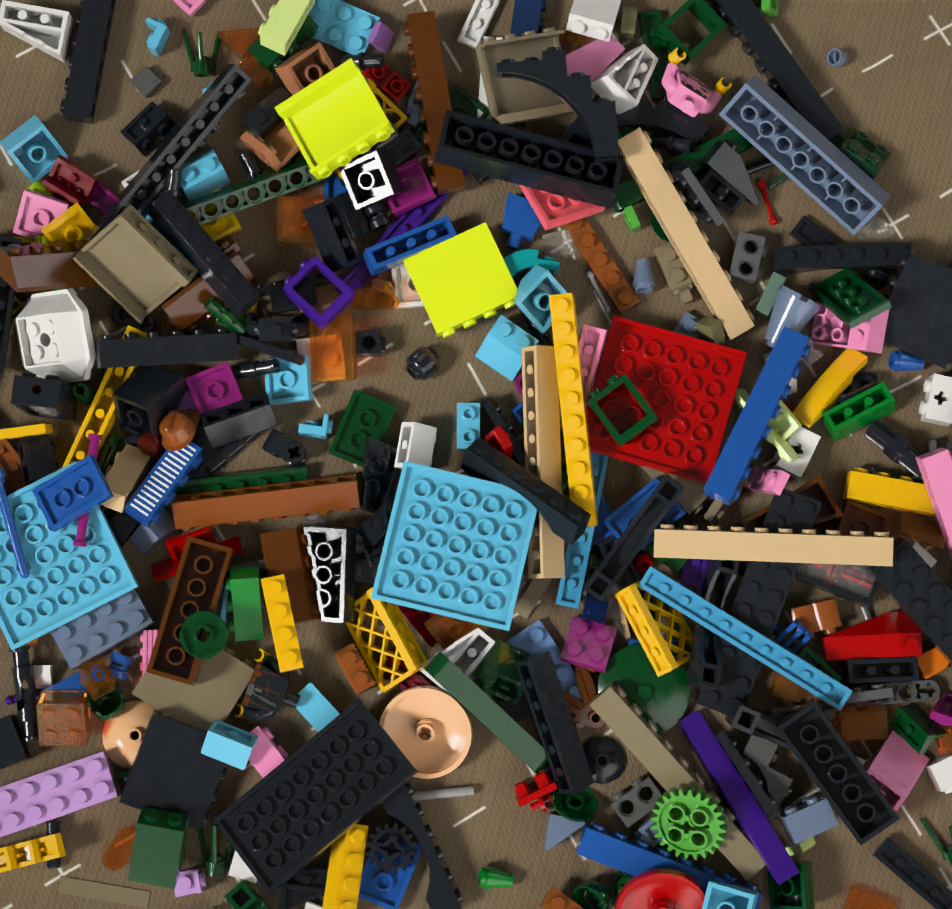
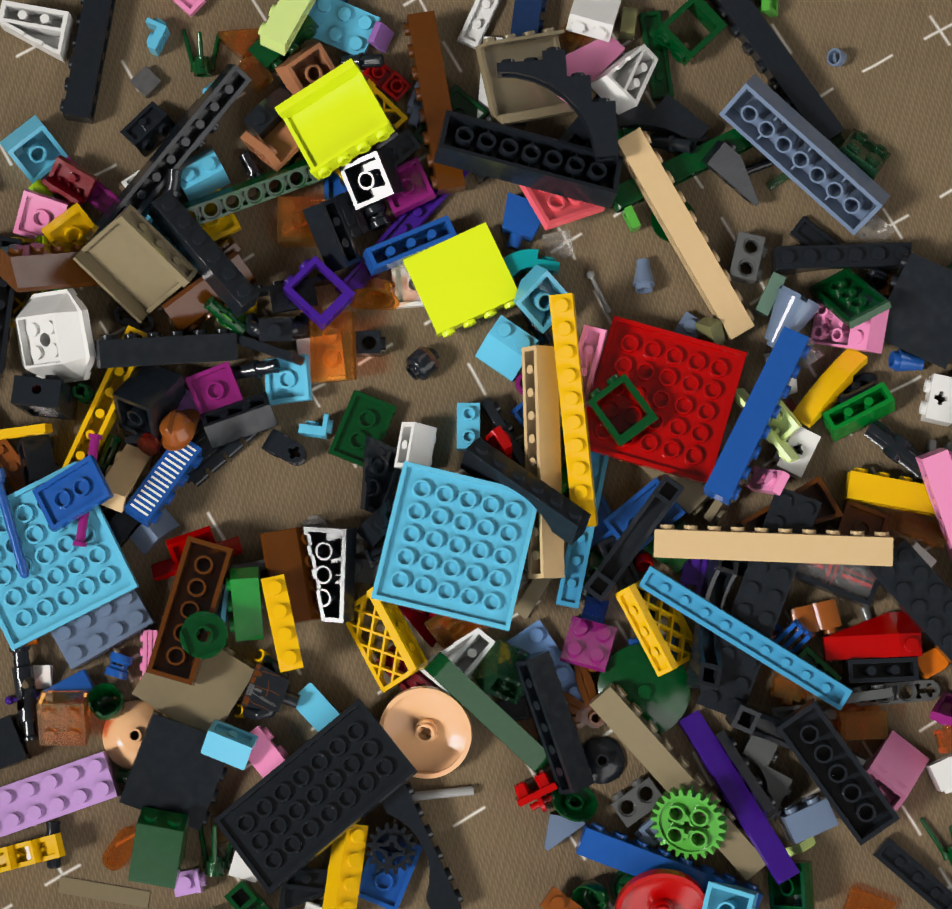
clear orange brick [79,658,115,701] -> none
dark orange brick [171,474,360,531] -> none
dark green tile [174,464,309,495] -> none
dark orange brick [334,644,376,695] -> none
green cone [478,866,514,889] -> none
dark orange plate [562,217,640,315] -> none
tan piece [612,583,631,639] -> none
dark tan hinge [654,243,693,305] -> none
bright pink torso [662,48,732,117] -> none
black plate [669,160,725,227] -> none
black brick [700,169,746,217] -> none
red hinge [757,180,777,225] -> none
dark green panel [889,704,947,754] -> none

